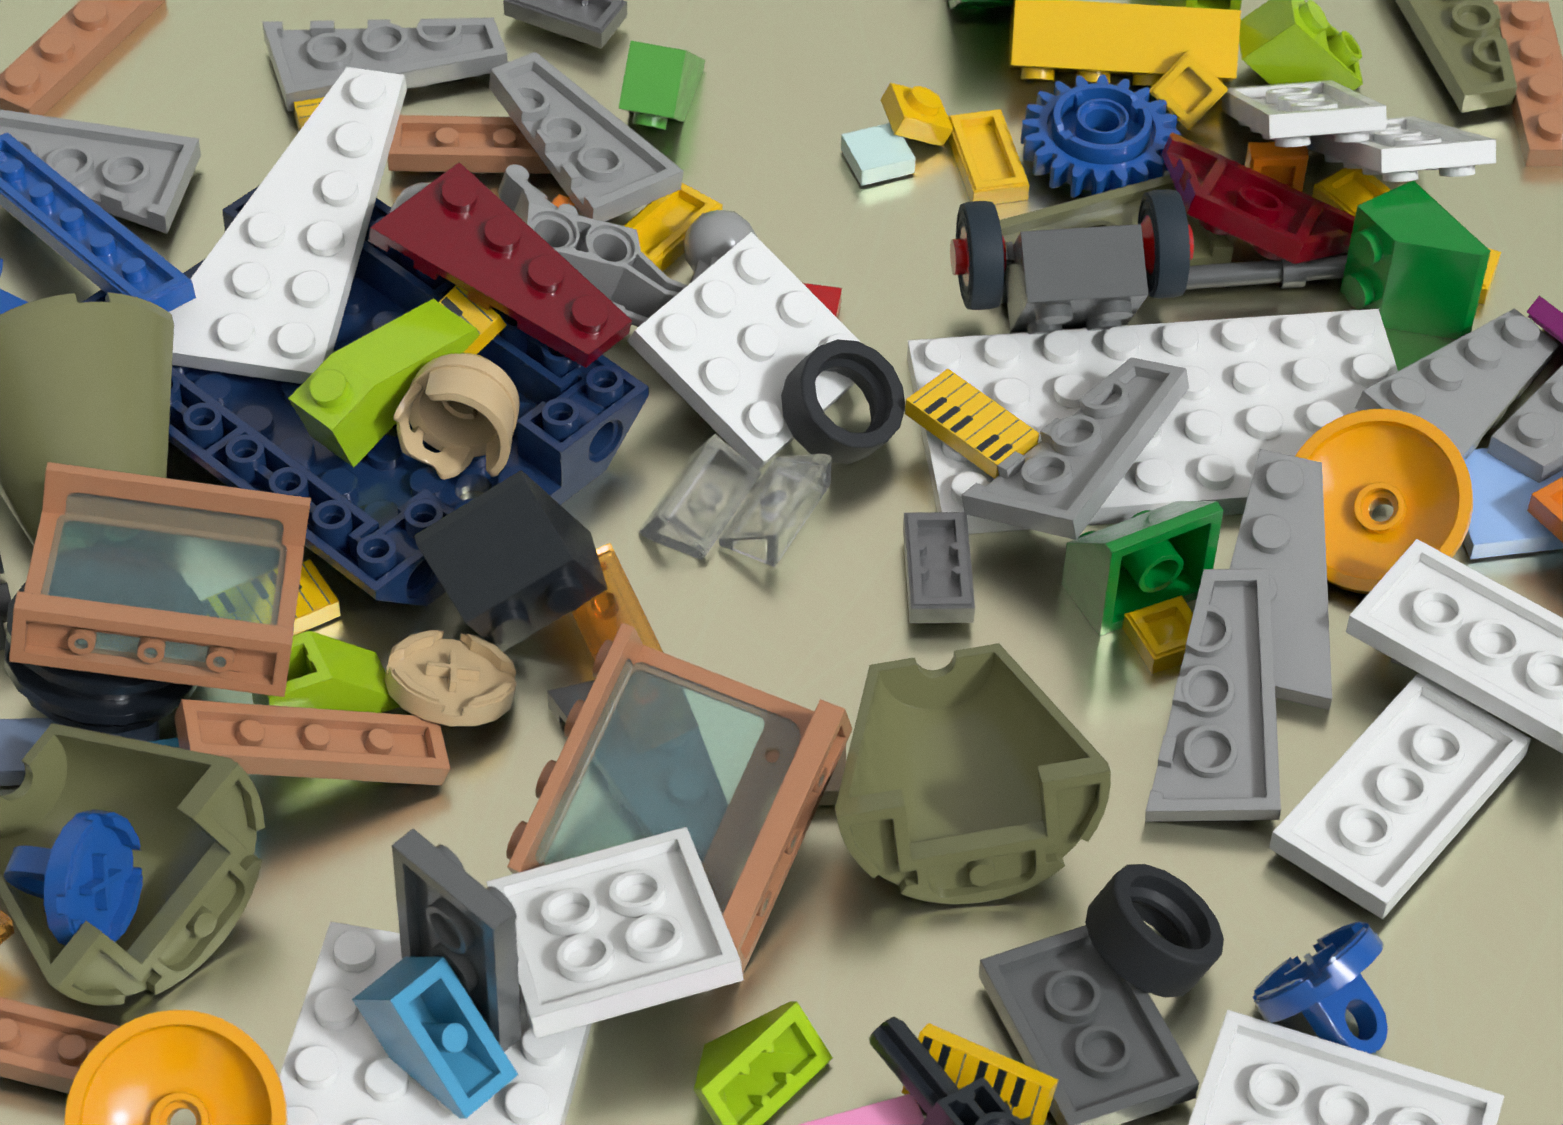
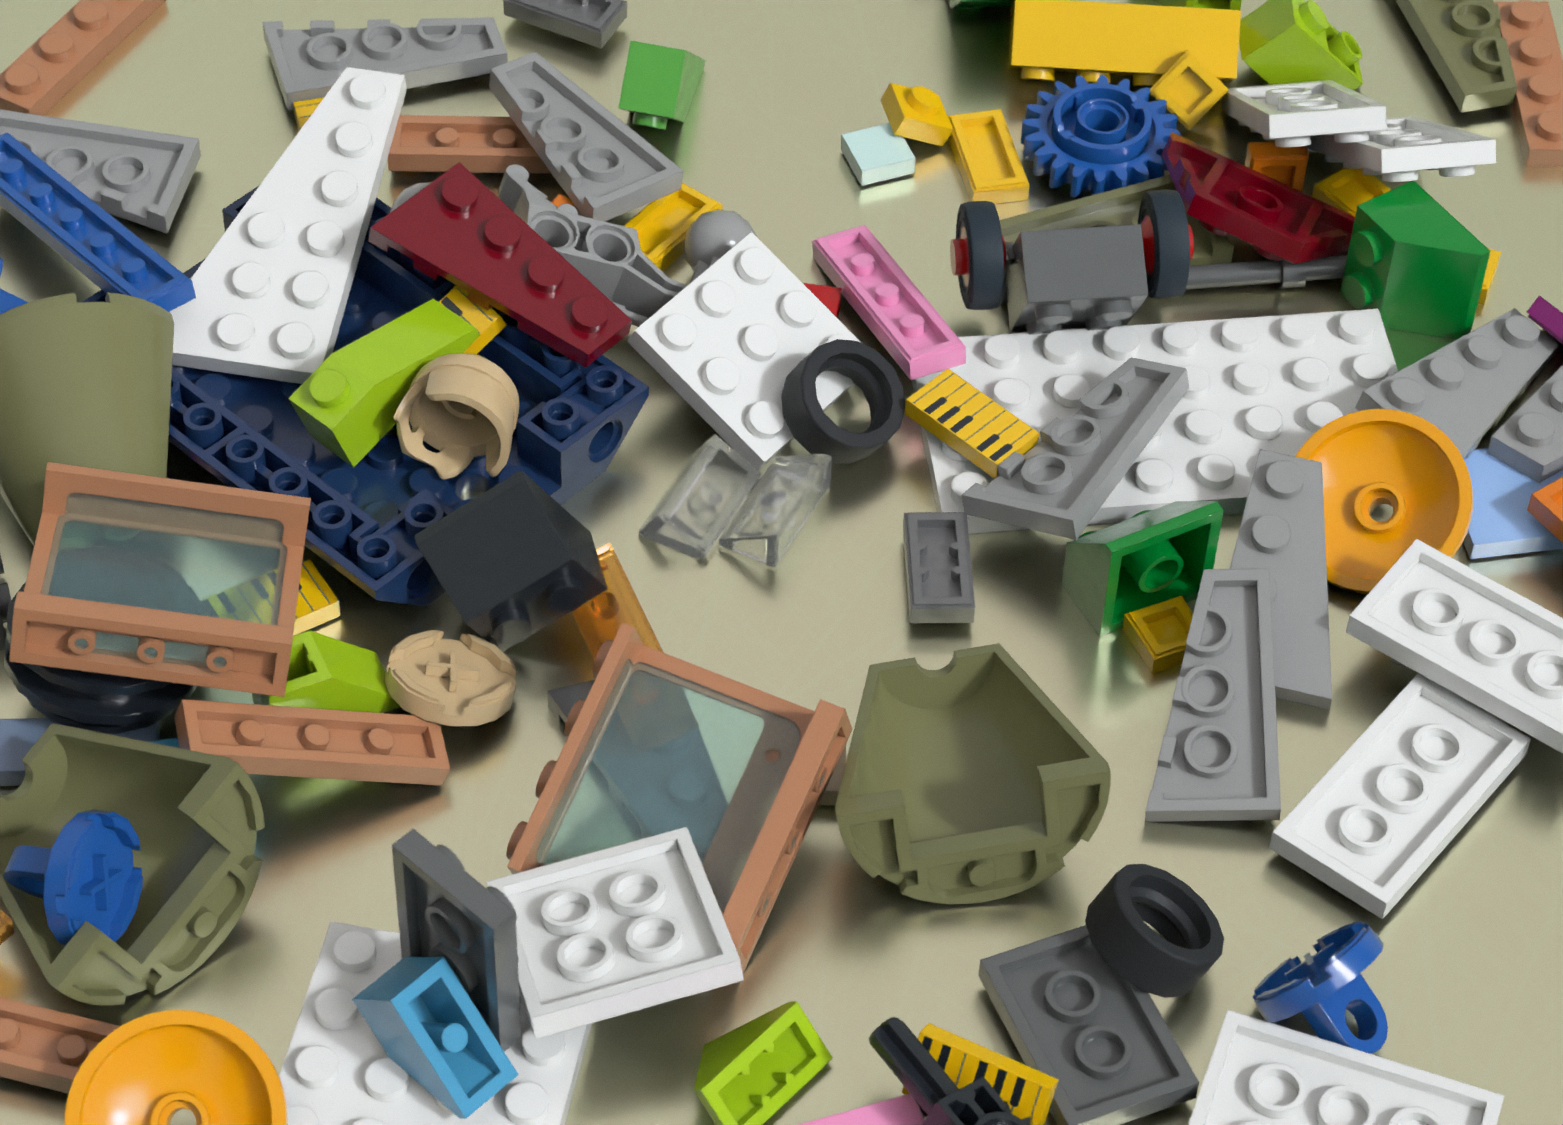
none -> bright pink tile [812,225,966,380]

